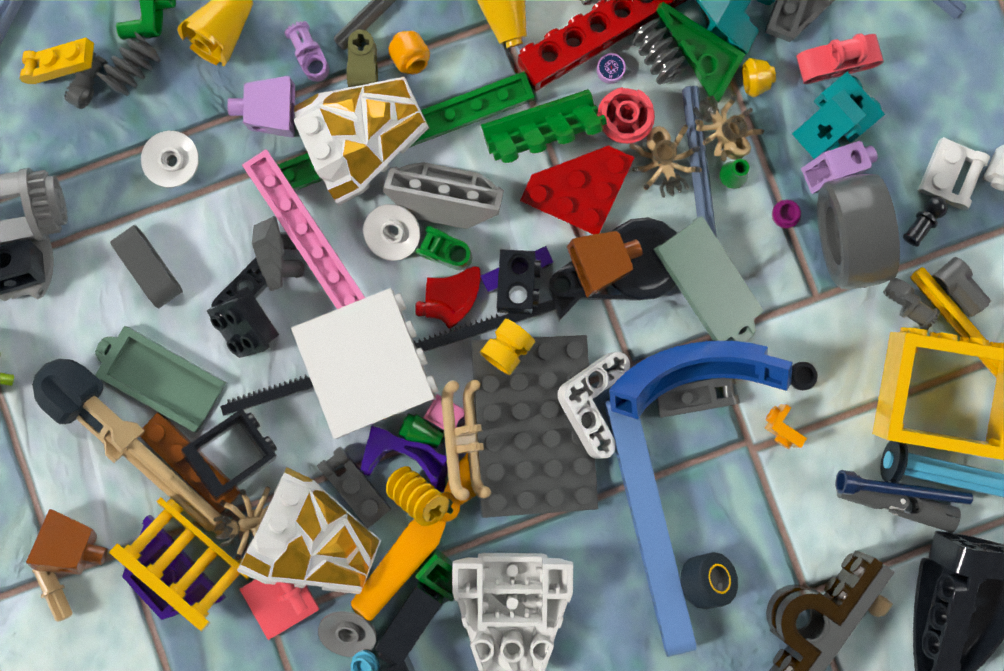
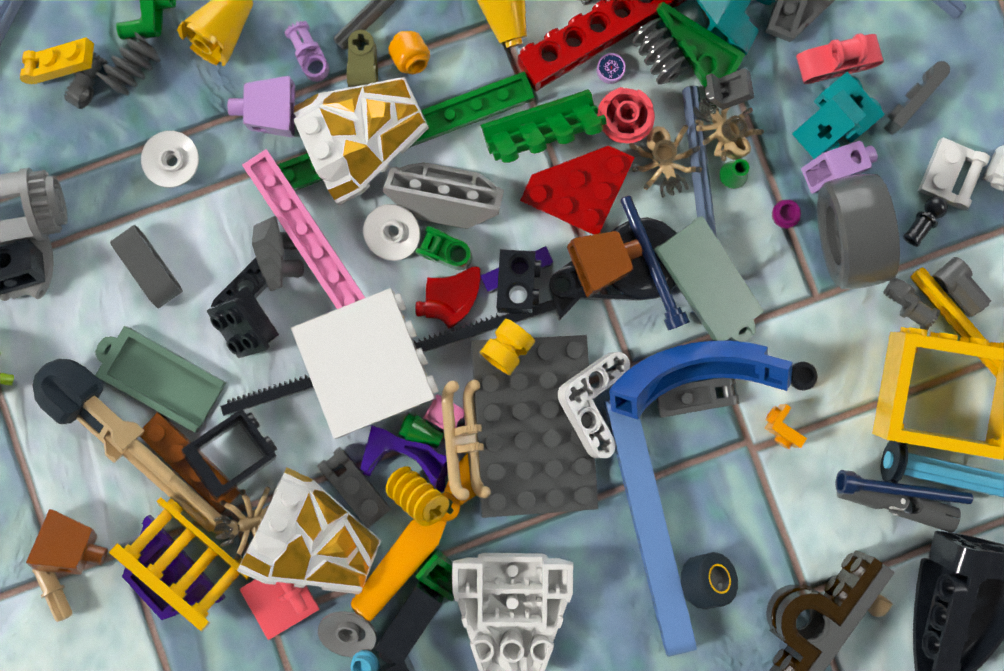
yellow cone [742,58,776,98] -> none
none -> dark blue piece [620,196,690,331]
none -> dark grey bracket [705,68,754,110]
none -> dark grey plate [884,61,950,135]

